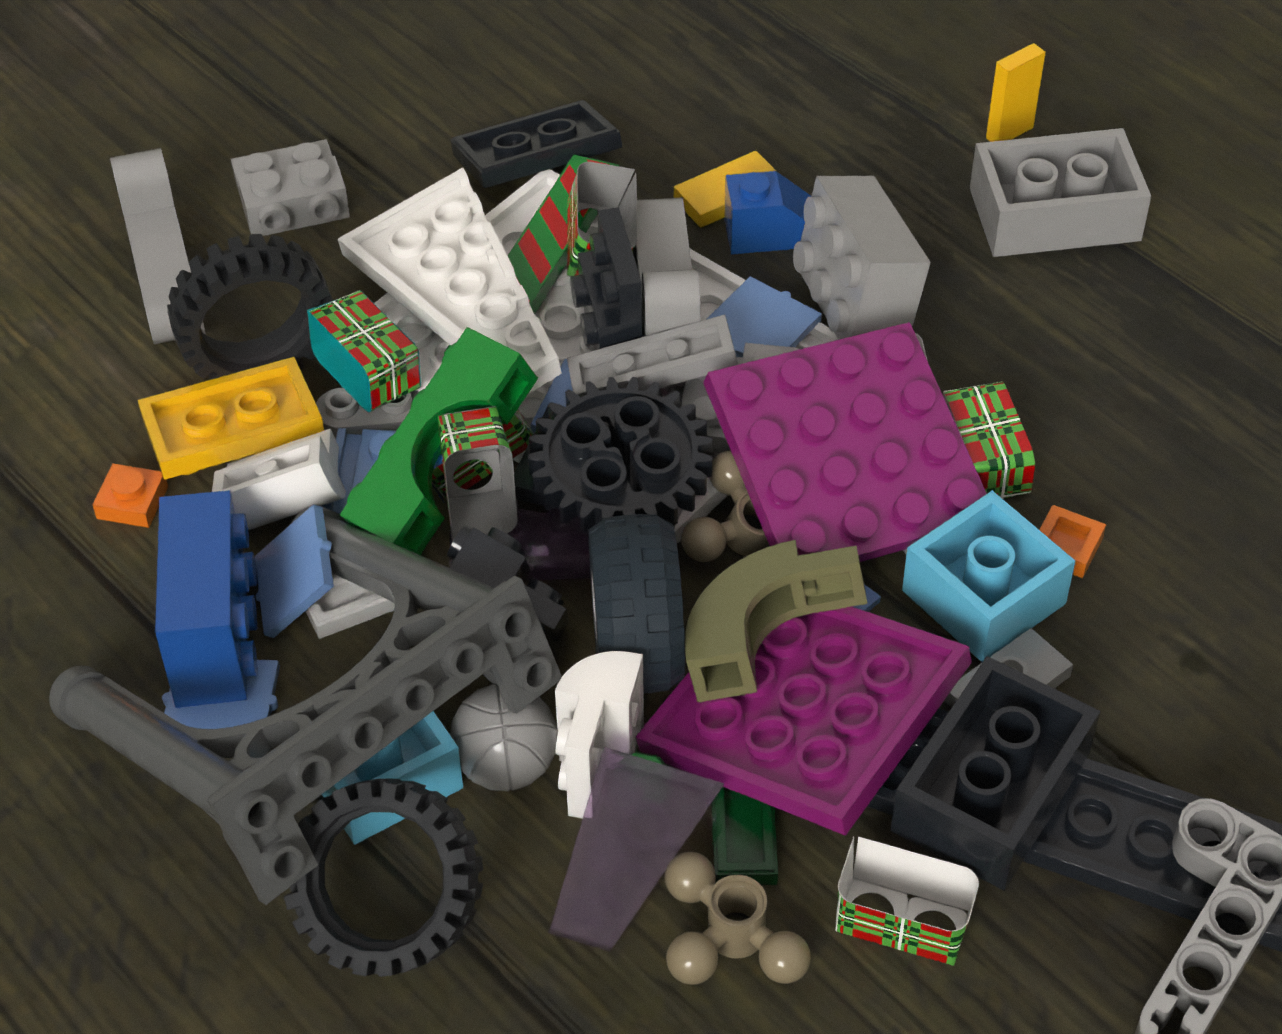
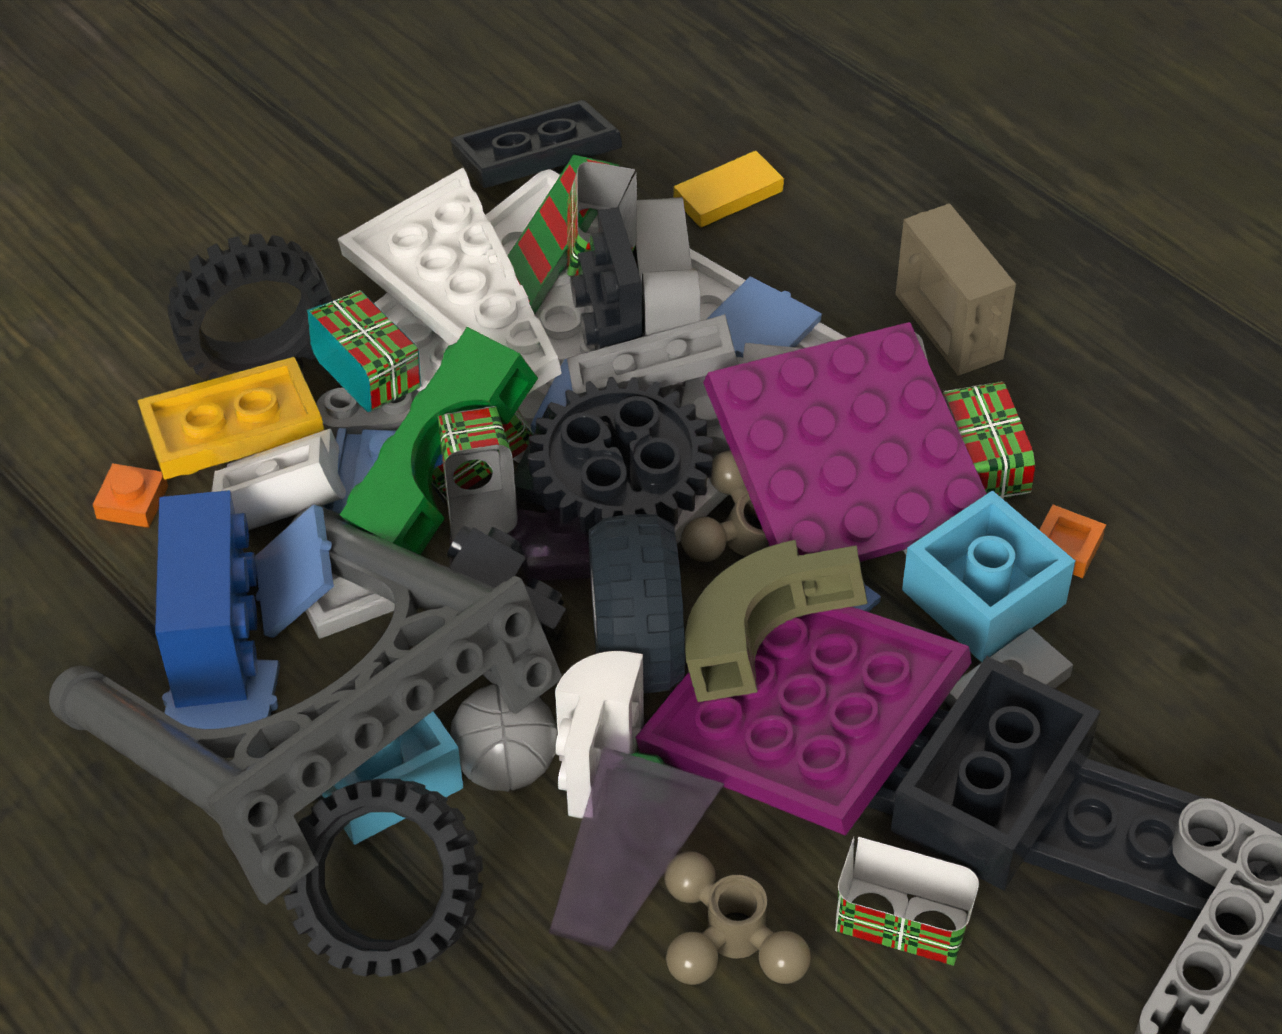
light grey beam [110,148,206,345] -> none
light grey plate [231,139,350,236] -> none
dark green tile [711,782,778,885] -> none
blue slope [724,171,811,254] -> none
light grey brick [793,176,931,340] -> none
light grey brick [970,128,1151,257] -> none
yellow tile [986,43,1046,142] -> none
none -> dark tan window [895,203,1016,376]

